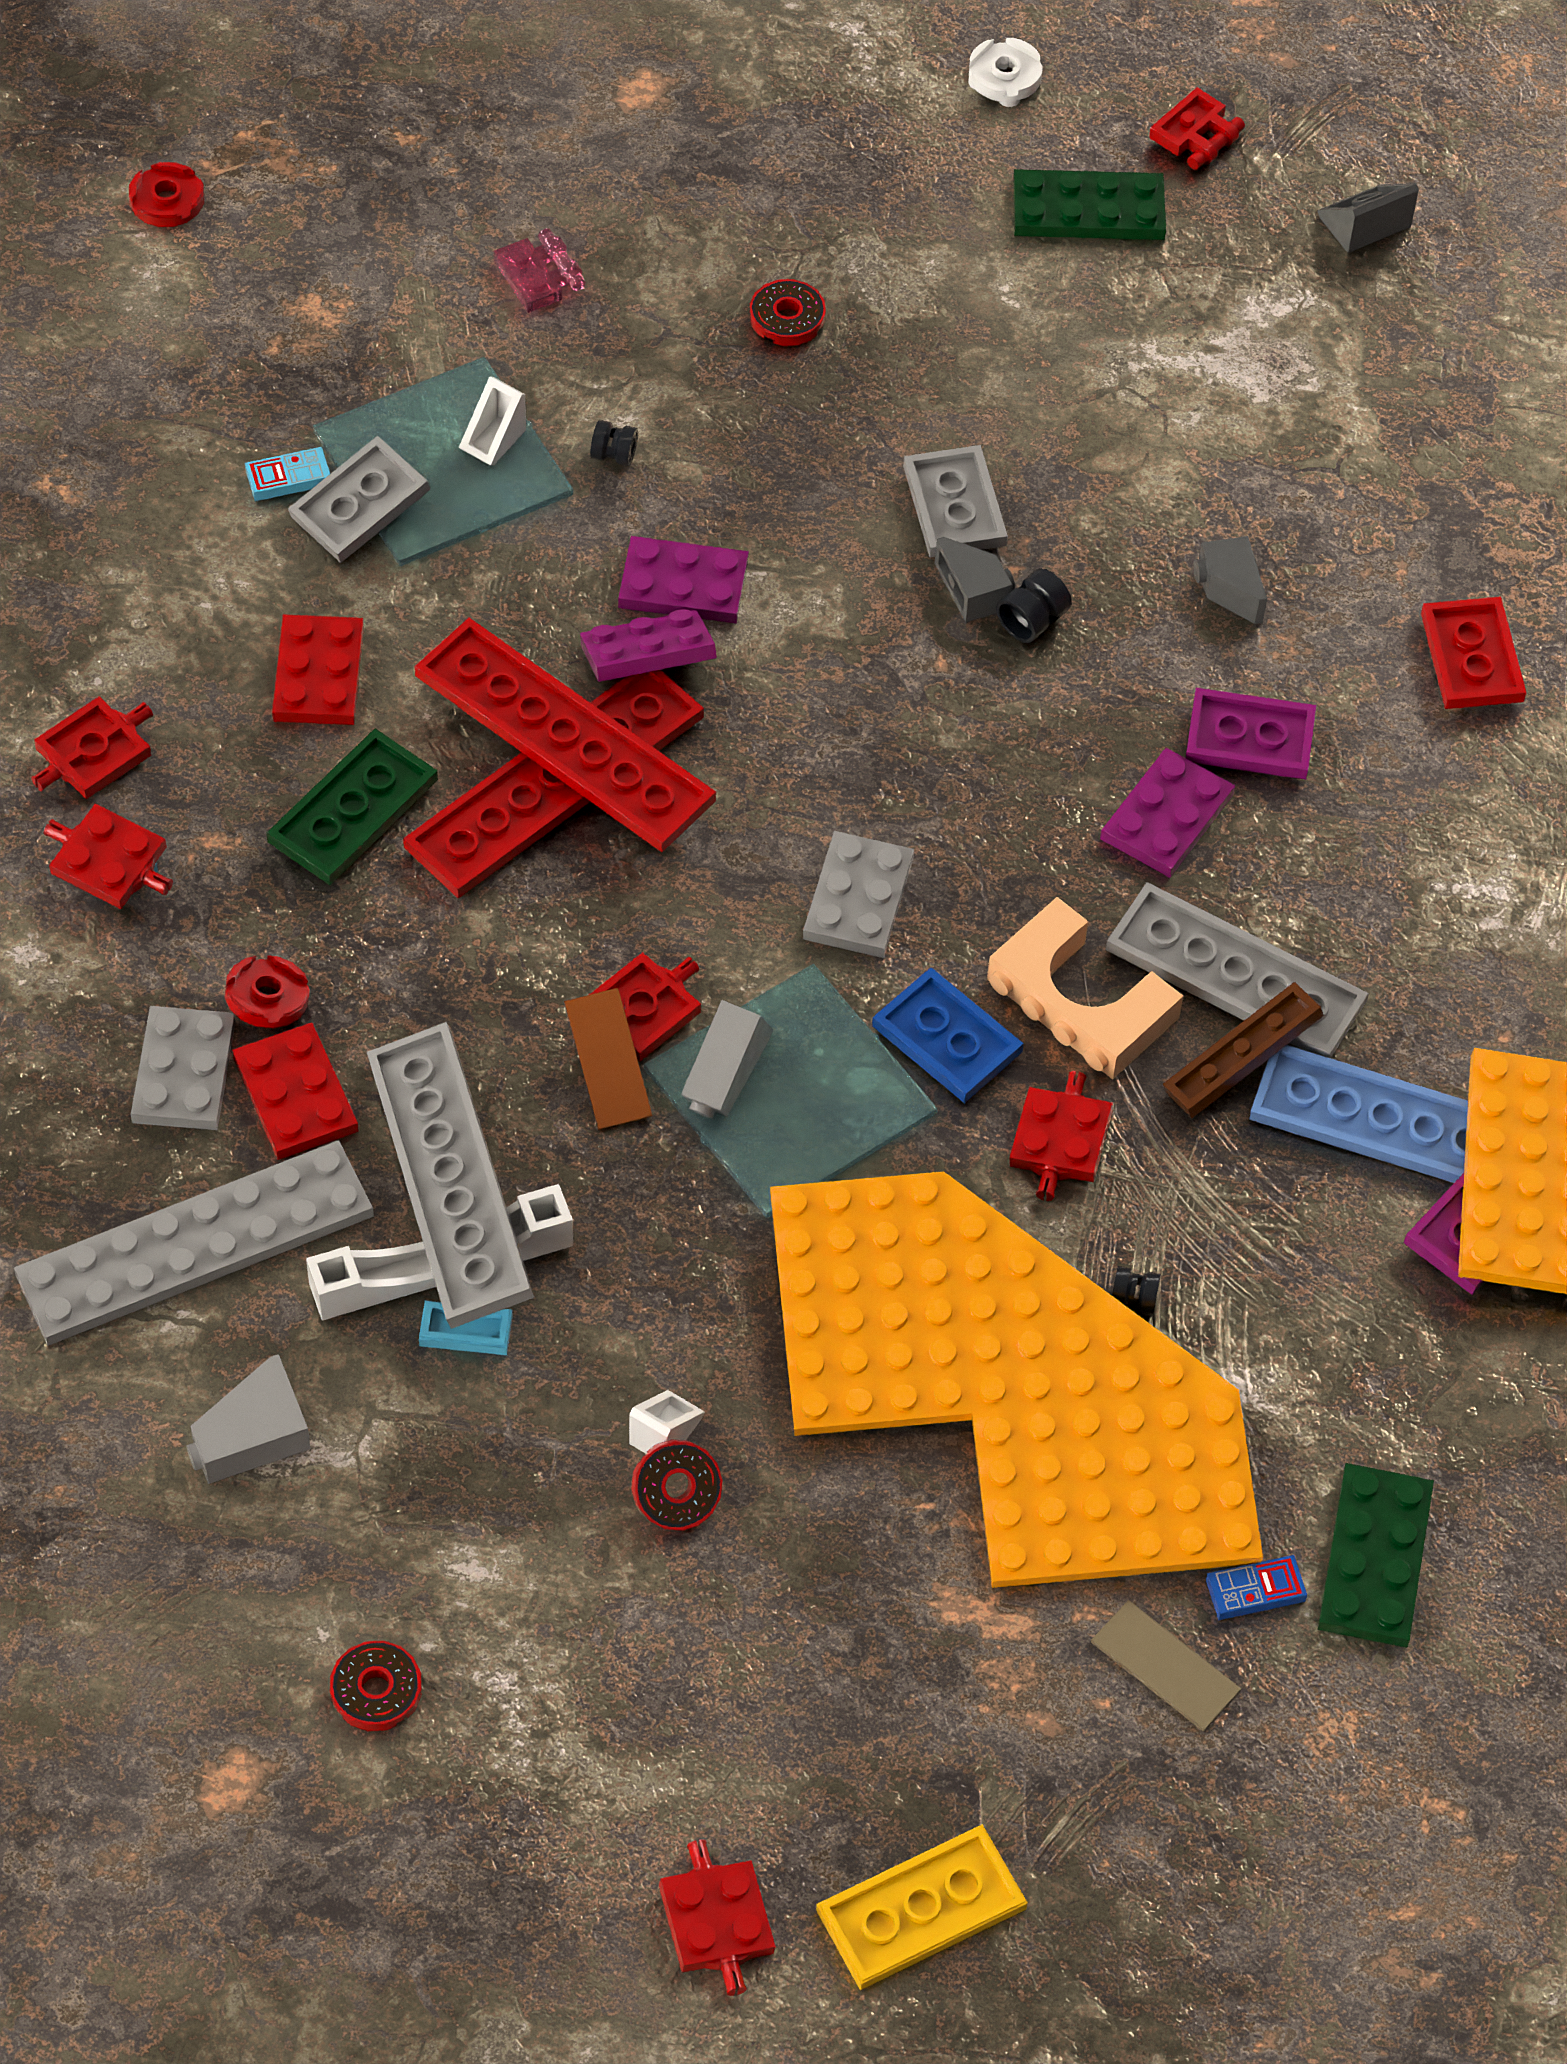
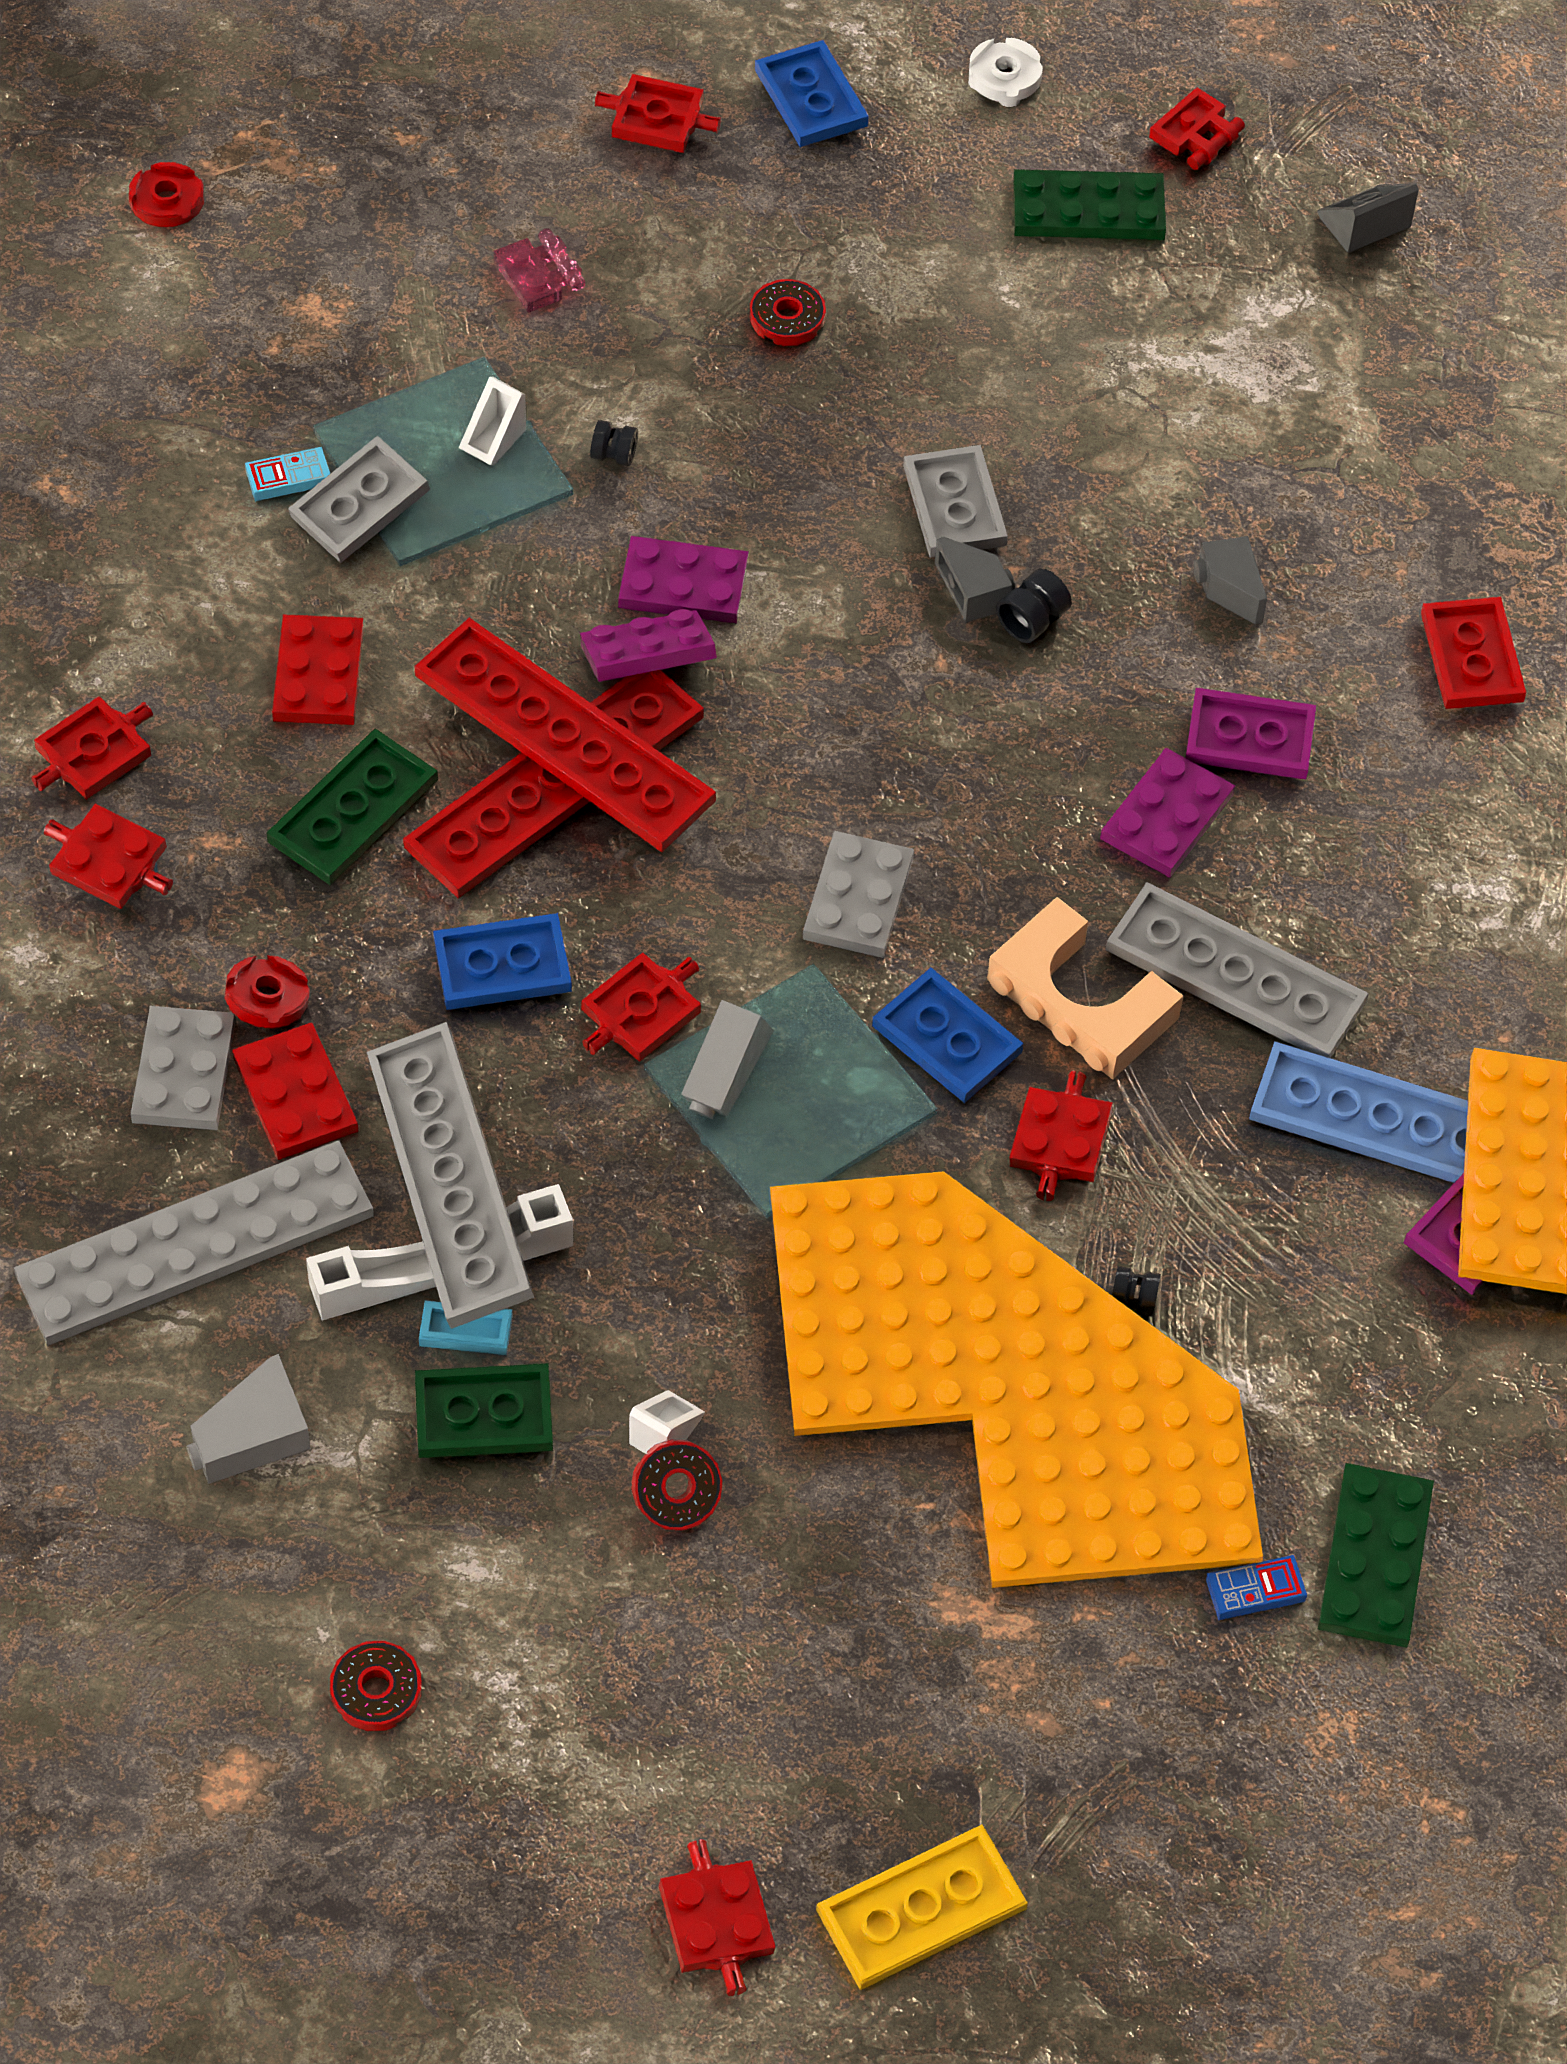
dark orange piece [564,988,653,1130] -> none
dark tan piece [1091,1600,1241,1732] -> none
reddish brown plate [1163,982,1324,1118] -> none
none -> dark green plate [415,1363,553,1458]
none -> blue plate [433,913,572,1010]
none -> red plate [595,74,721,153]
none -> blue plate [755,40,869,147]

